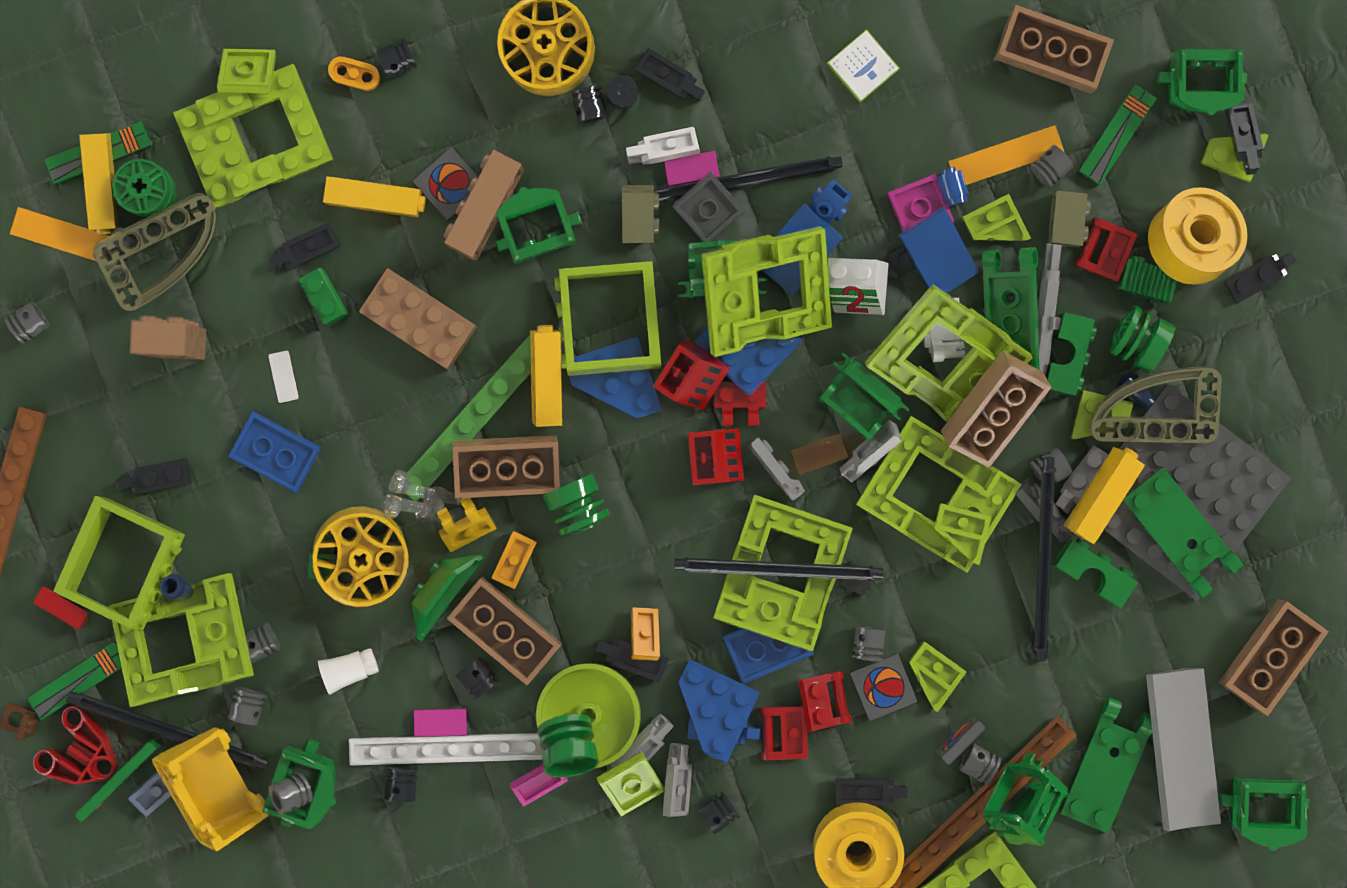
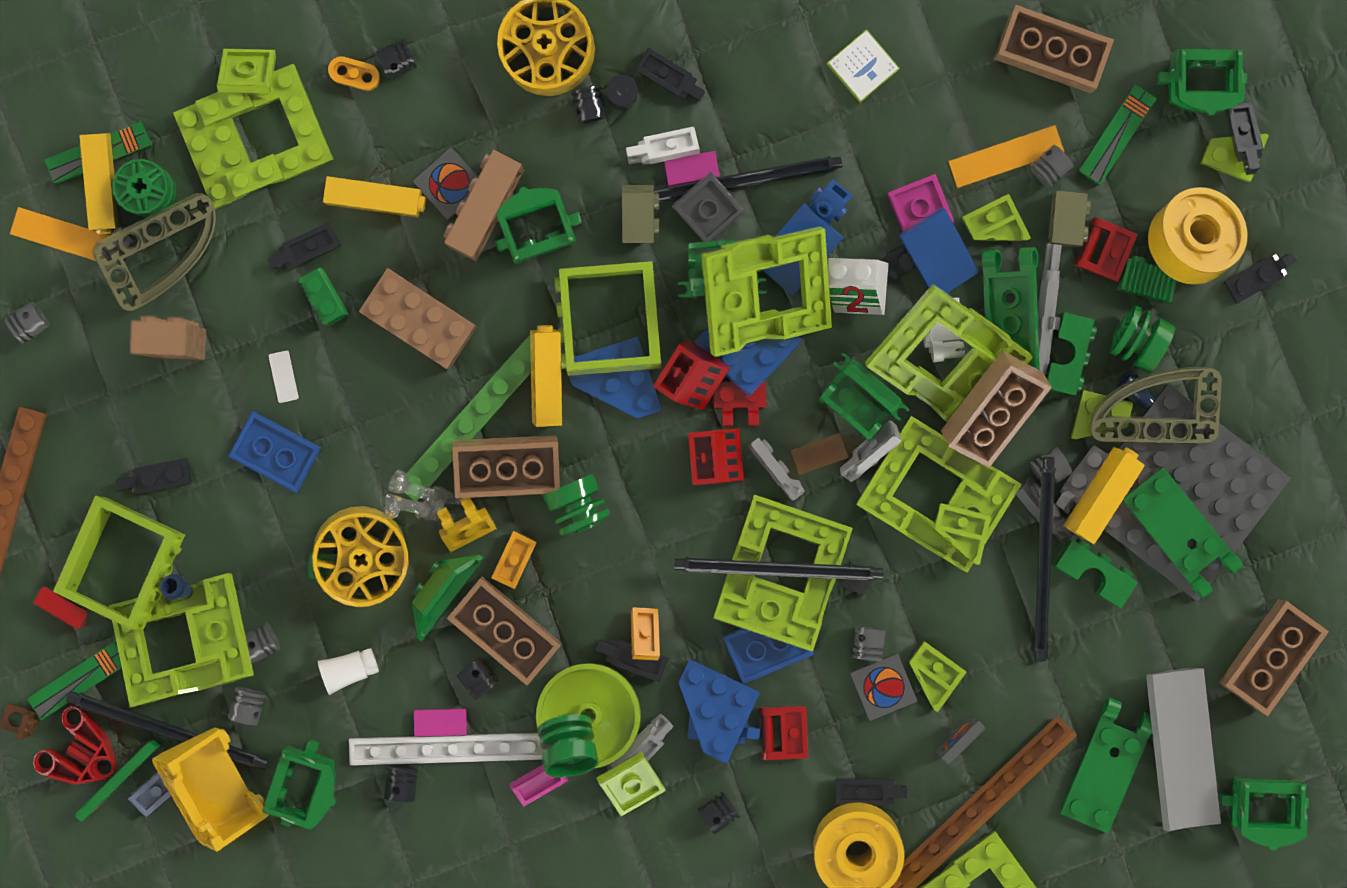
dark grey piece [269,773,312,815] -> none
light grey hinge [663,743,693,817] -> none
red plate [798,671,852,731] -> none
blue brick [937,167,969,207] -> none
dark grey piece [959,743,1001,785] -> none
green animal [982,753,1069,846] -> none

